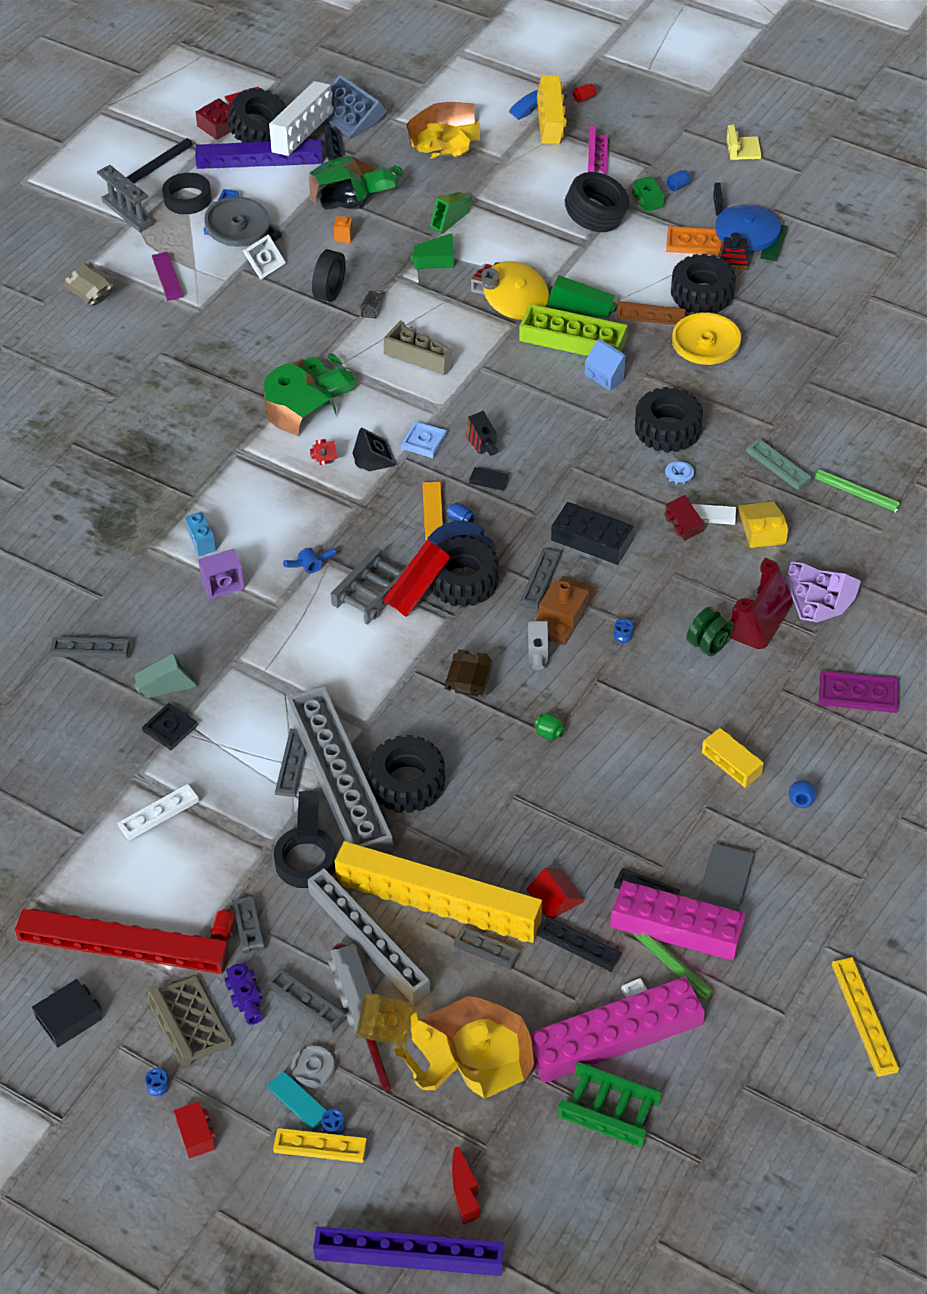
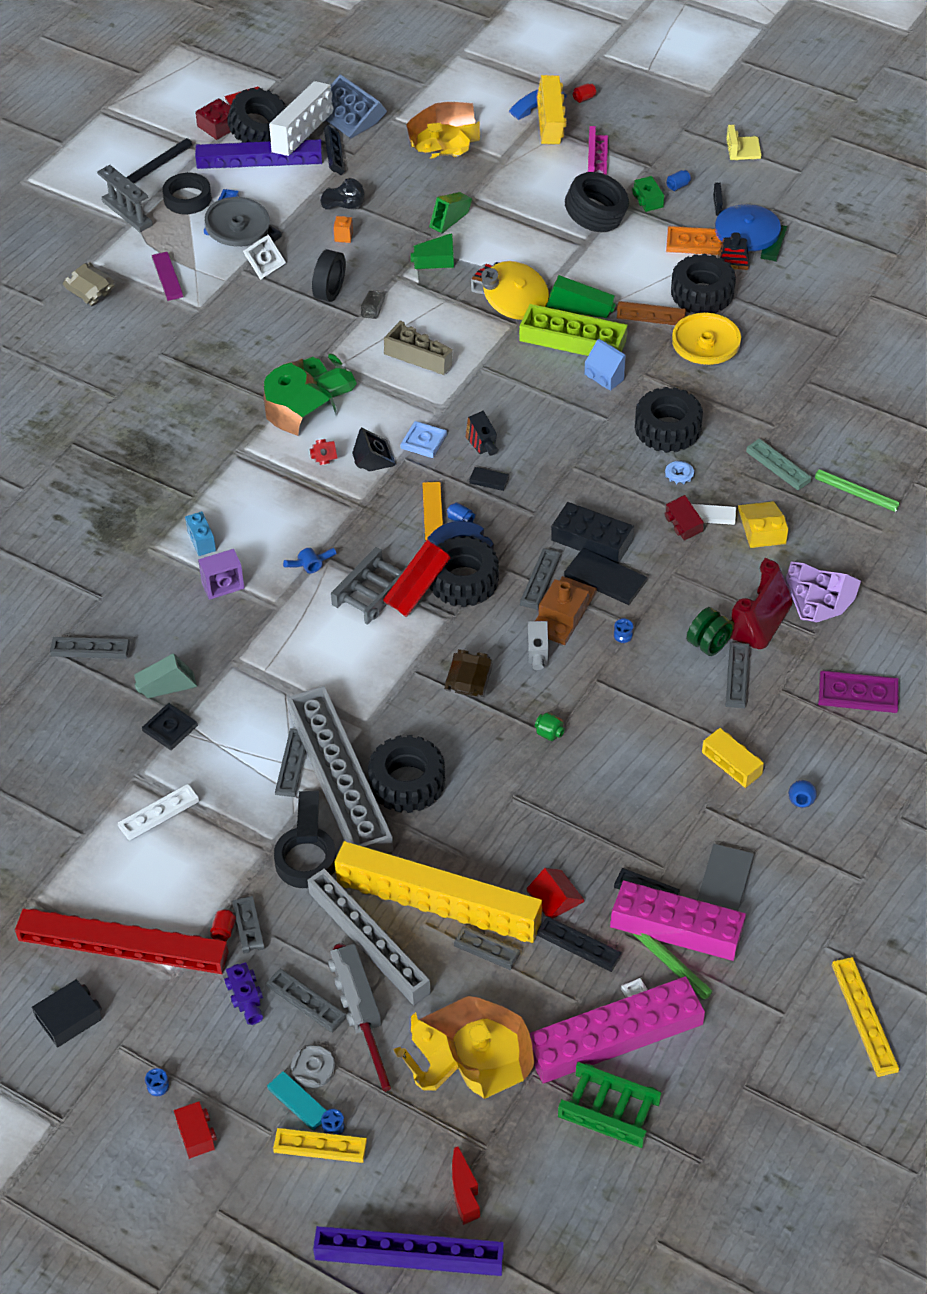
dark tan fence [148,976,232,1069] -> none
green piece [309,156,403,205] -> none
clear yellow brick [355,993,415,1048] -> none
none -> black tile [564,548,647,605]
none -> dark grey tile [725,642,749,708]

